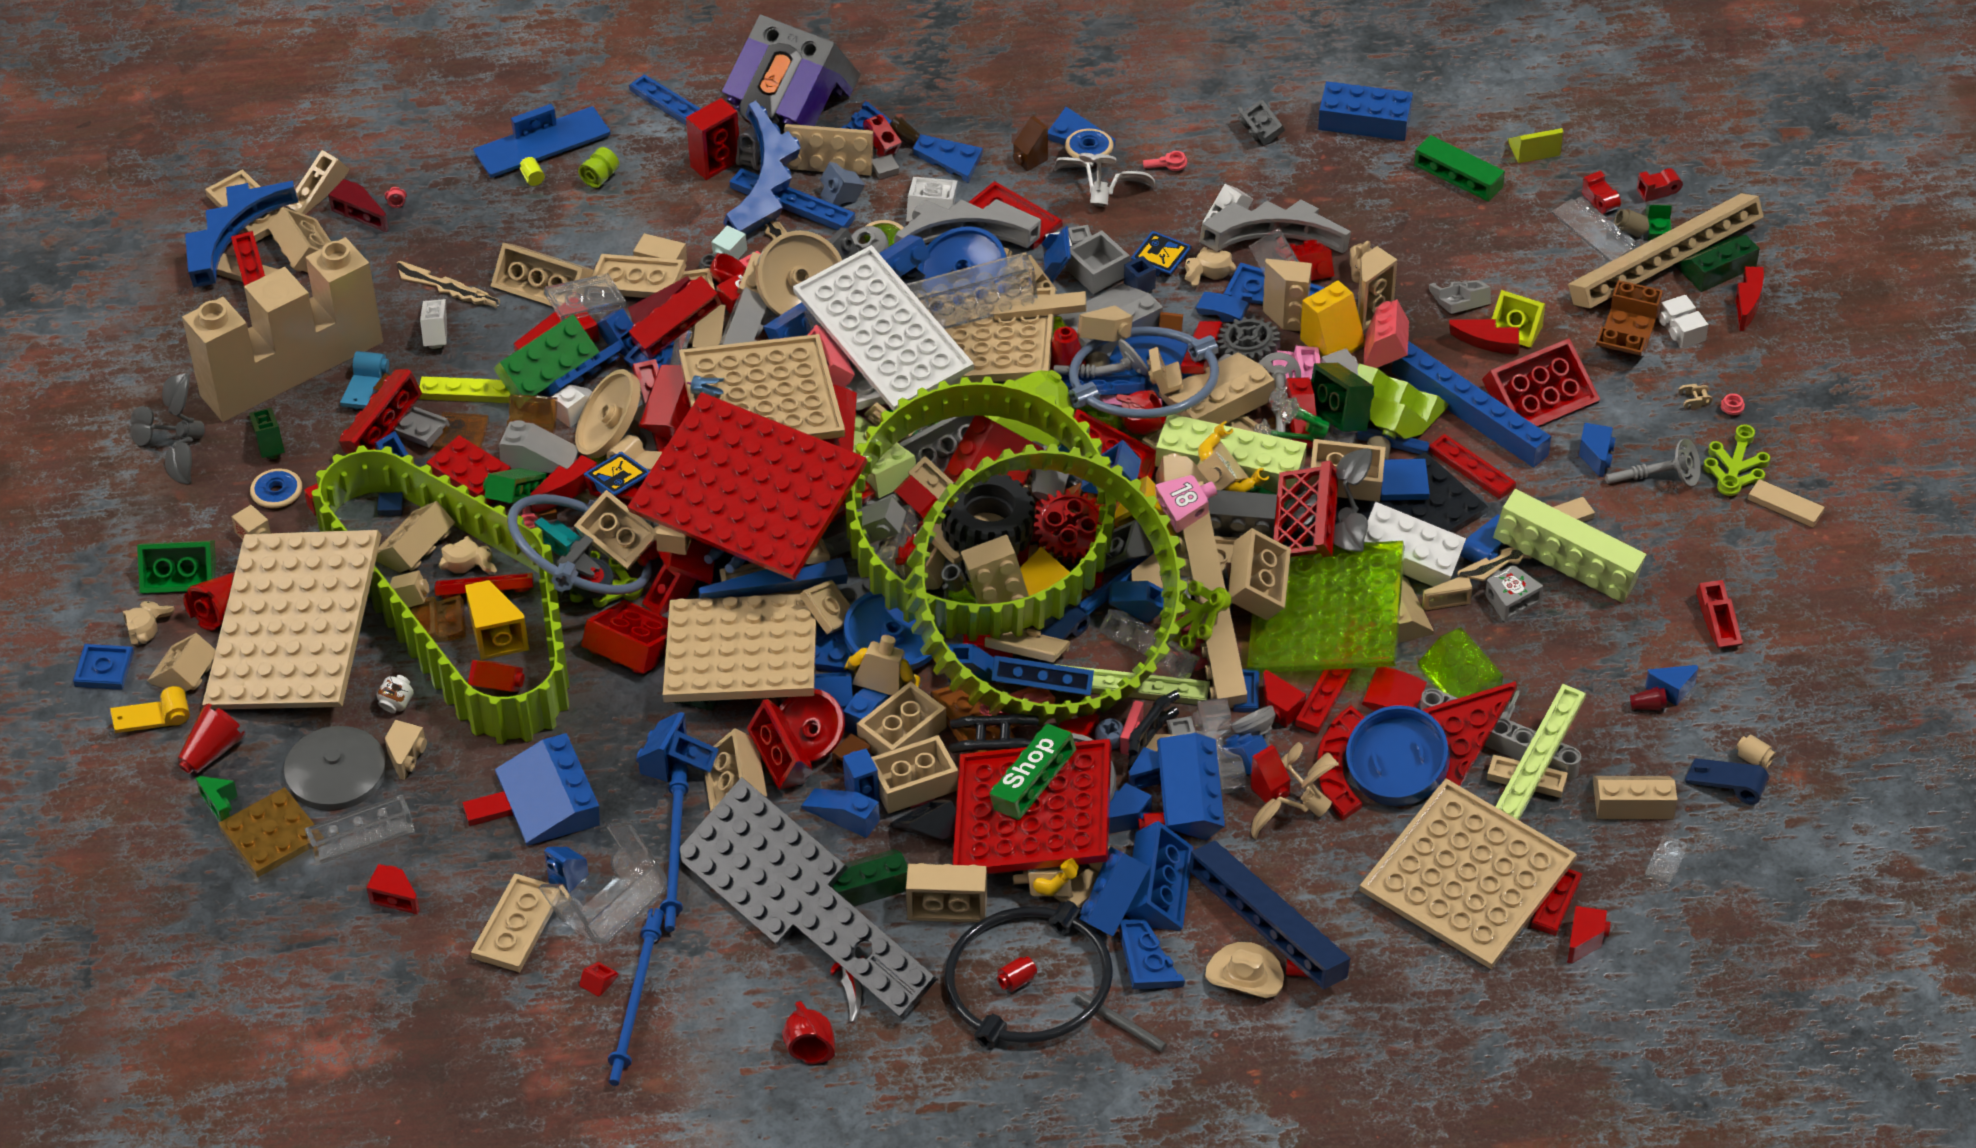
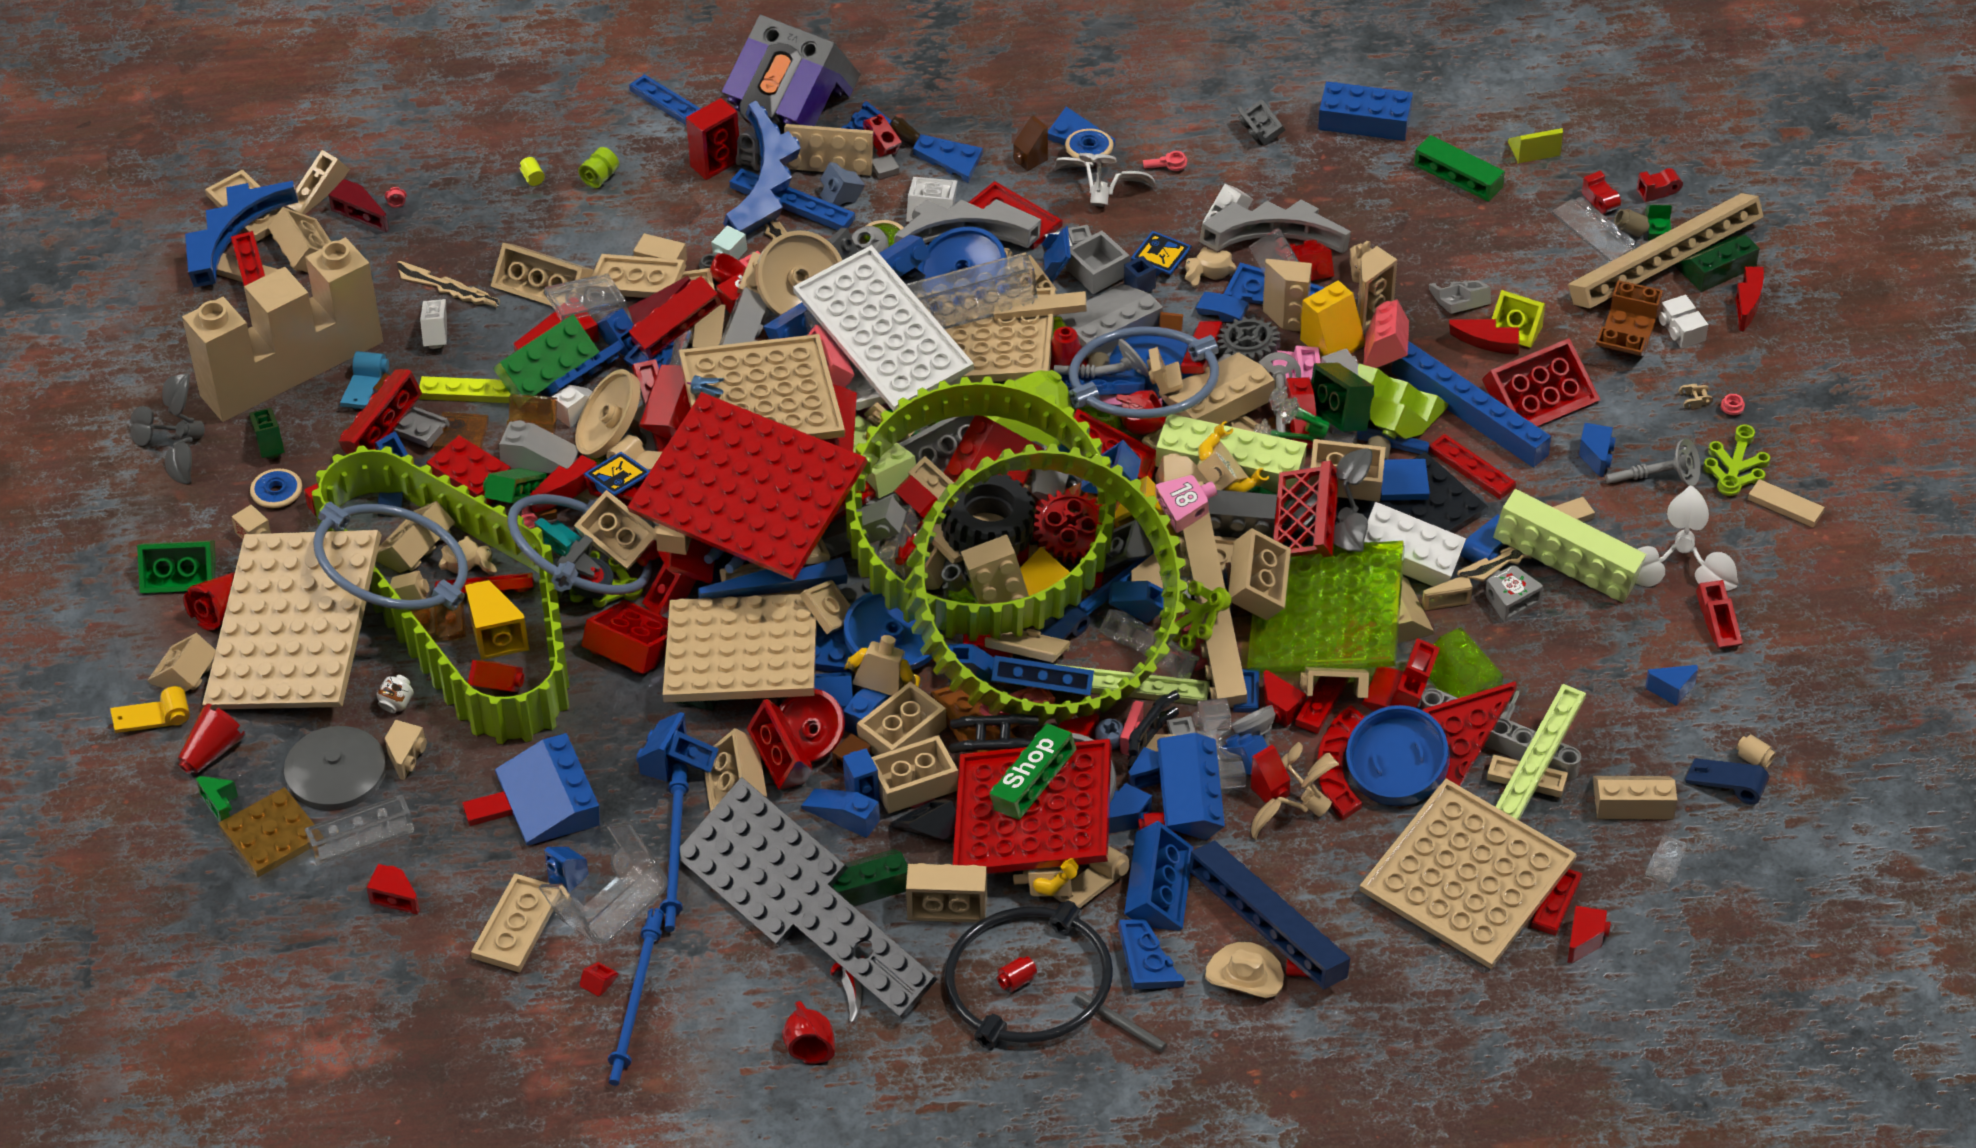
blue tile [73,644,134,690] -> none
tan animal [123,601,175,645] -> none
blue bracket [473,104,611,178] -> none
tan slope [1077,305,1133,342] -> none
blue wedge [1080,846,1150,936] -> none
dark red cone [1630,686,1667,711] -> none
none -> sand blue piece [313,502,468,611]
none -> tan panel [1300,667,1369,698]
none -> red slope [1391,638,1440,708]
none -> white plant [1636,485,1739,591]

